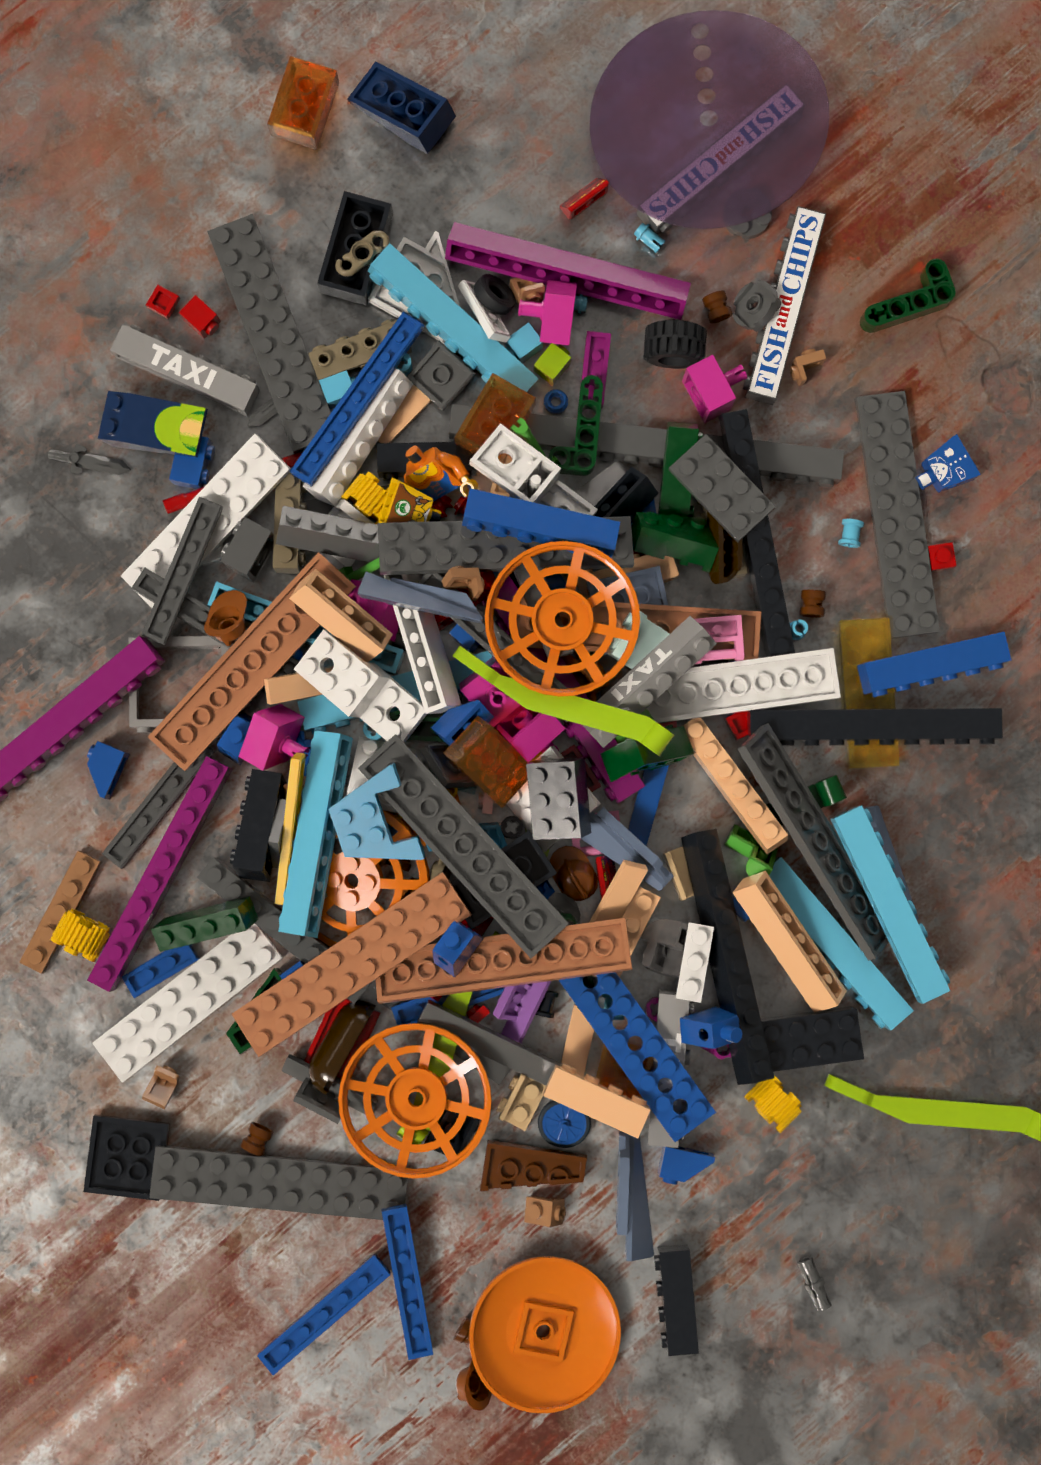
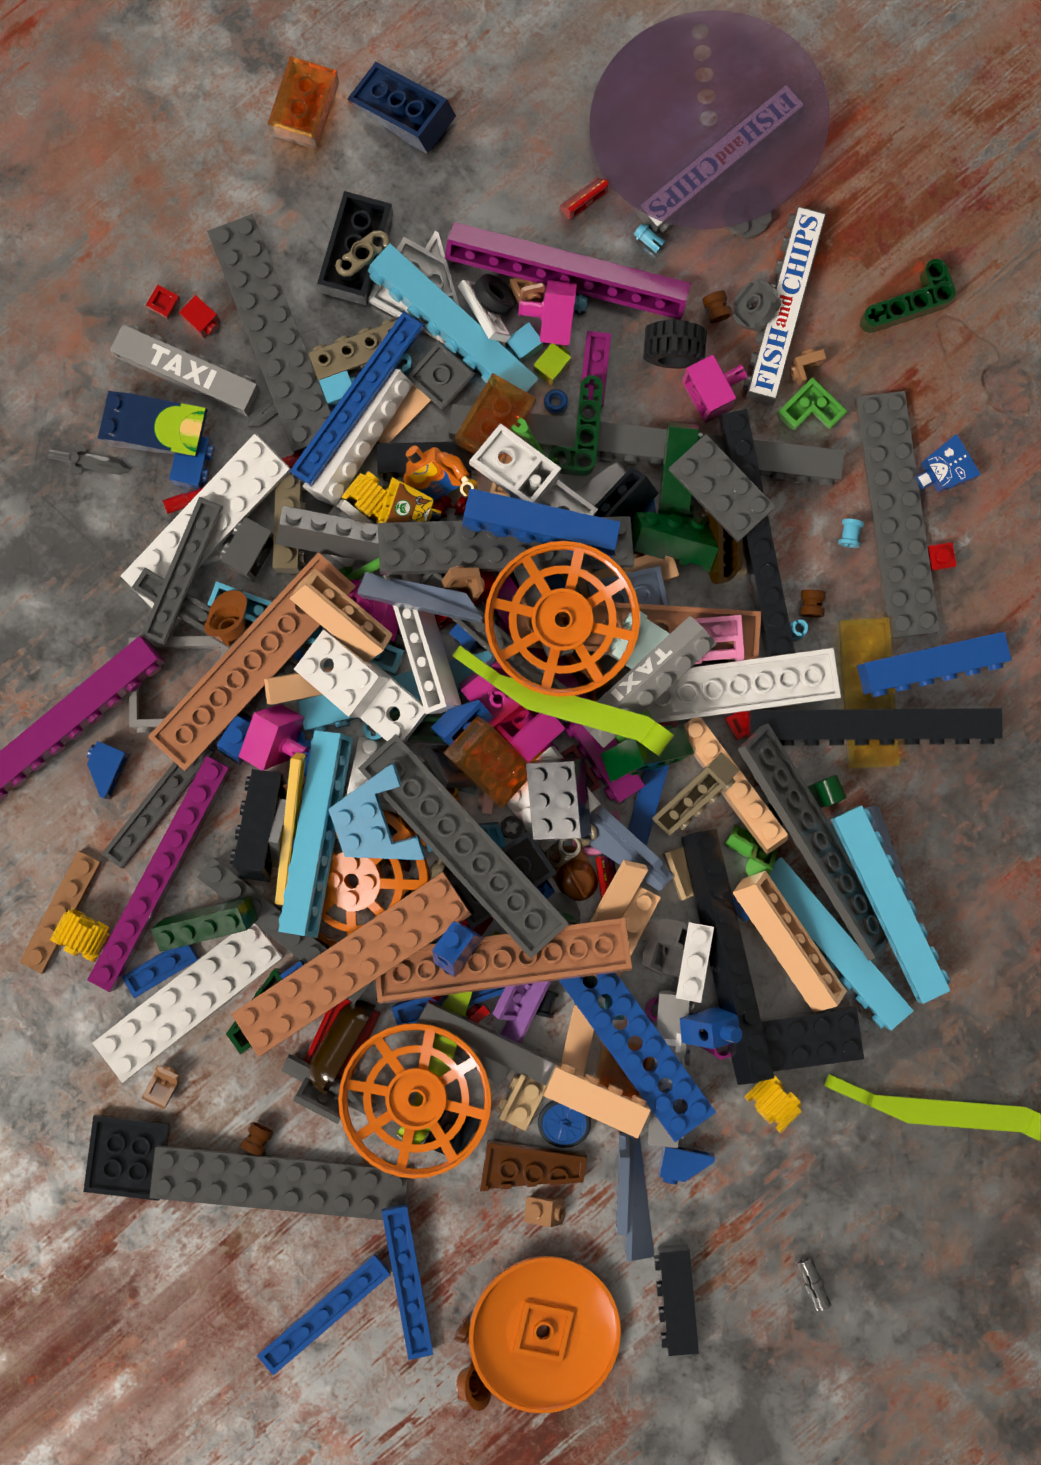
none -> dark tan piece [544,824,598,868]
none -> dark tan brick [652,752,739,836]
none -> bright green brick [778,377,848,430]

